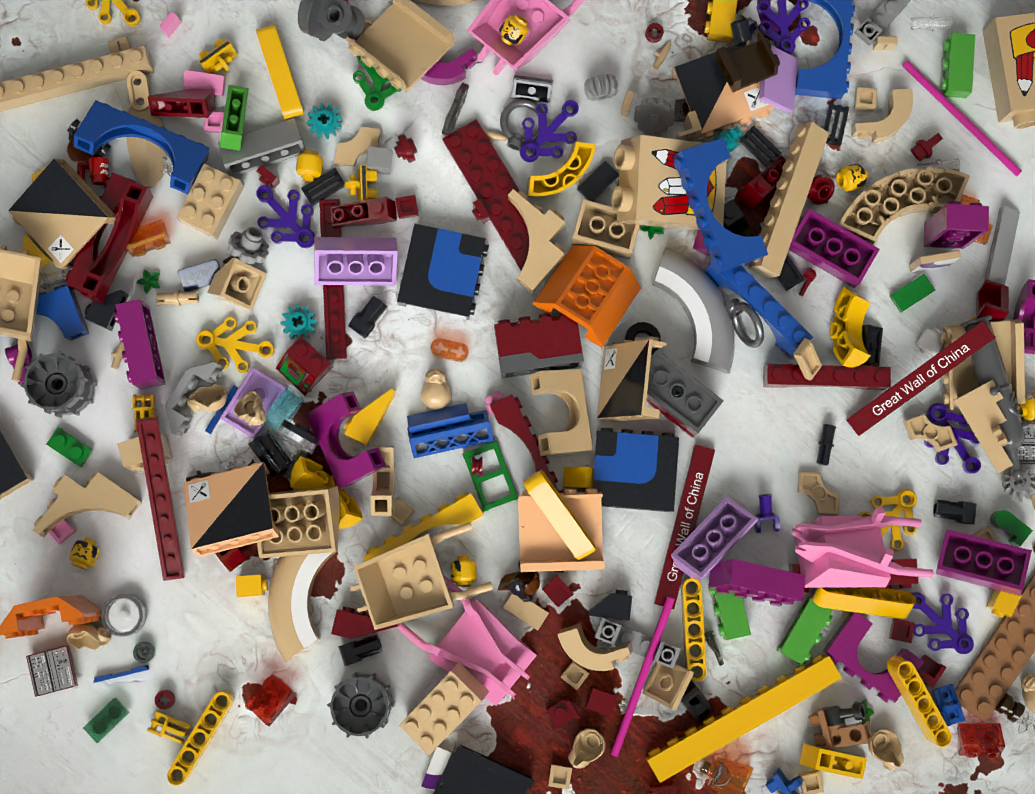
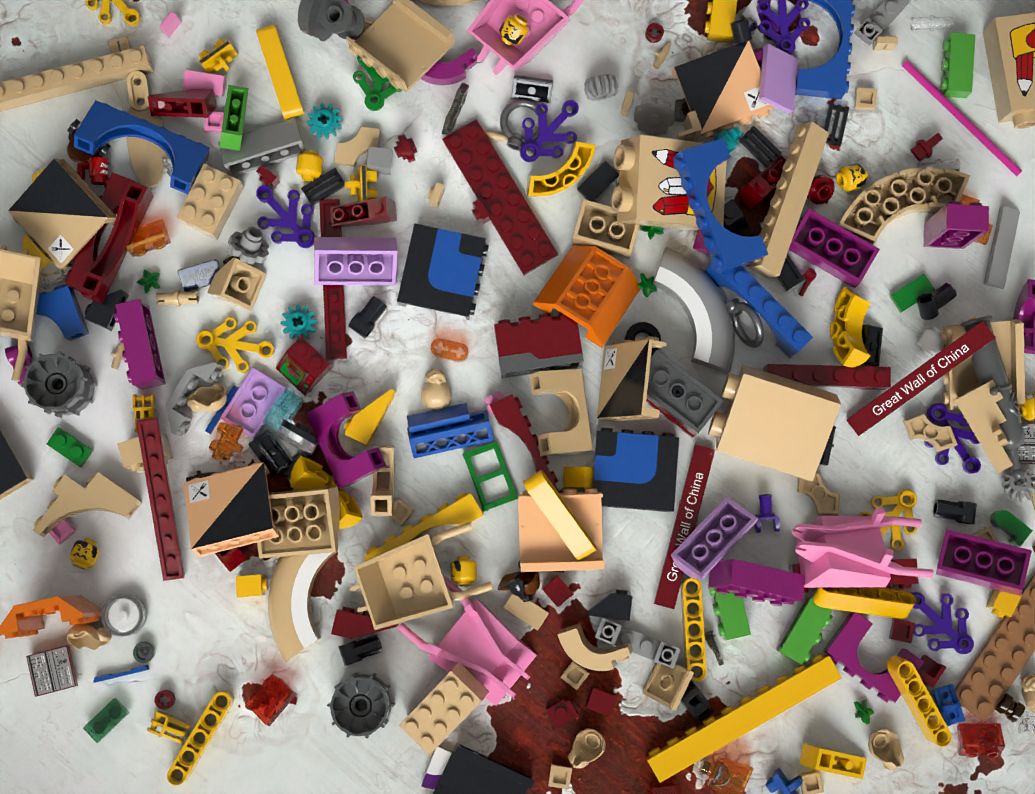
tan hair [234,391,266,426] -> none
dark red plate [395,195,419,219] -> none
dark red bush [472,457,483,475] -> none
tan arch [508,189,565,294] -> none
dark pink piece [610,596,675,757] -> none
dark brown panel [716,32,780,92] -> none
tan tile [793,338,822,380] -> none
medium nougat hips [809,702,873,749] -> none
tan arch [851,88,913,143] -> none
tan tile [909,250,961,273] -> none
dark red panel [976,279,1009,322] -> none
none -> clear orange hips [209,422,244,461]
none -> tan plate [427,182,445,208]
none -> green plant [637,273,657,297]
none -> tan brick [708,364,841,482]
none -> black piece [916,283,957,320]

